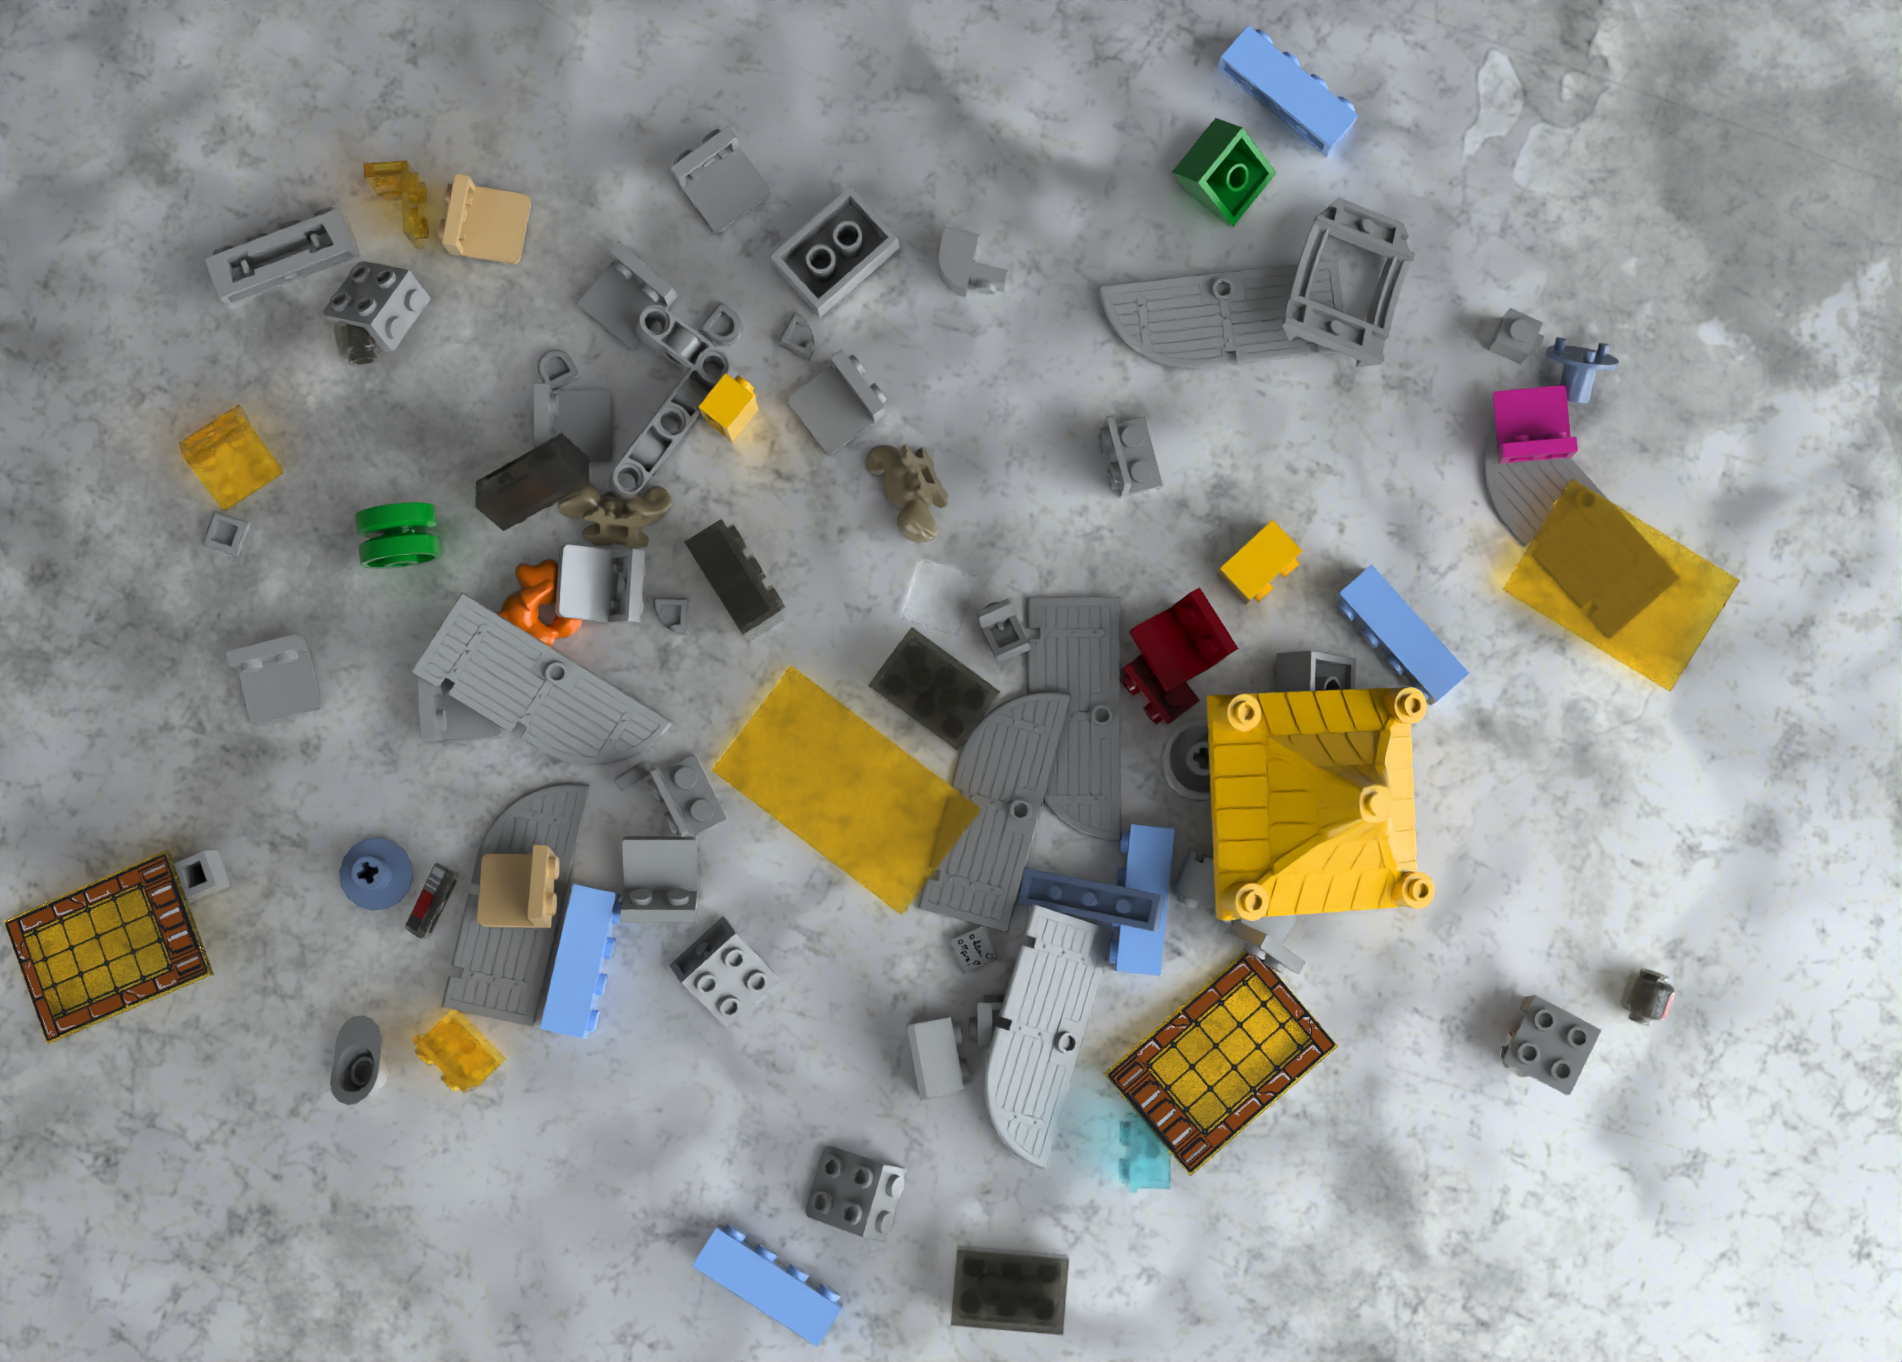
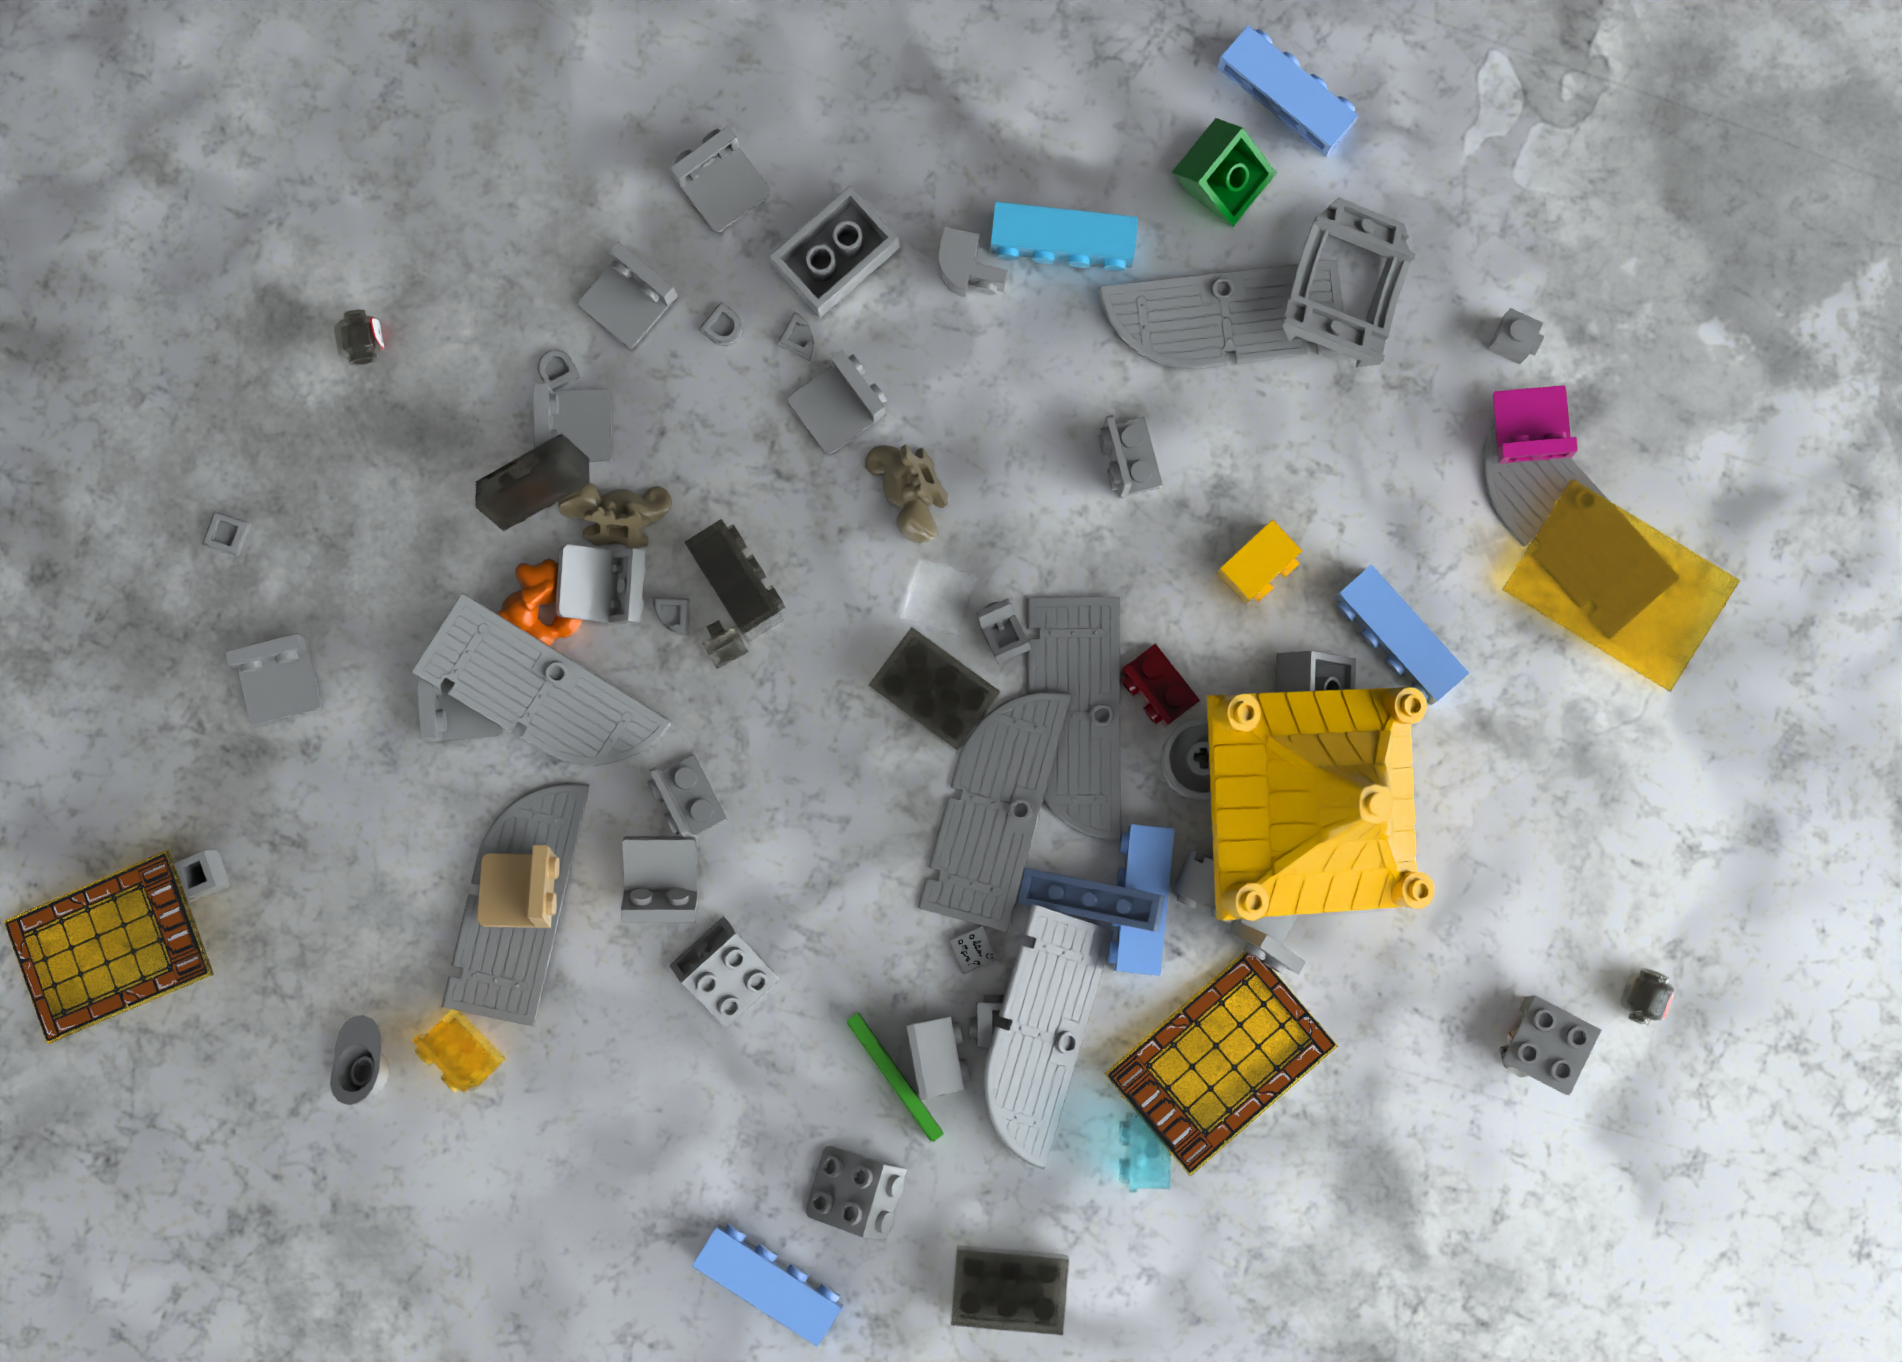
clear yellow bracket [179,404,283,511] -> none
light grey brick [204,207,361,306] -> none
light grey bracket [323,261,431,353] -> none
sand blue piece [339,838,413,911] -> none
green wheel [355,502,441,569] -> none
clear yellow bracket [363,161,429,249] -> none
clear smoke slope [405,863,460,939] -> none
tan bracket [438,174,531,265] -> none
light blue brick [540,884,622,1038] -> none
light grey beam [608,305,730,500] -> none
light grey tile [615,761,651,791] -> none
yellow brick [698,373,759,443] -> none
clear yellow piece [712,665,981,915] -> none
dark red bracket [1129,587,1239,692] -> none
sand blue piece [1546,337,1619,403] -> none
none -> clear smoke tile [702,620,749,669]
none -> bright green tile [847,1012,944,1142]
none -> medium azure brick [990,202,1138,271]

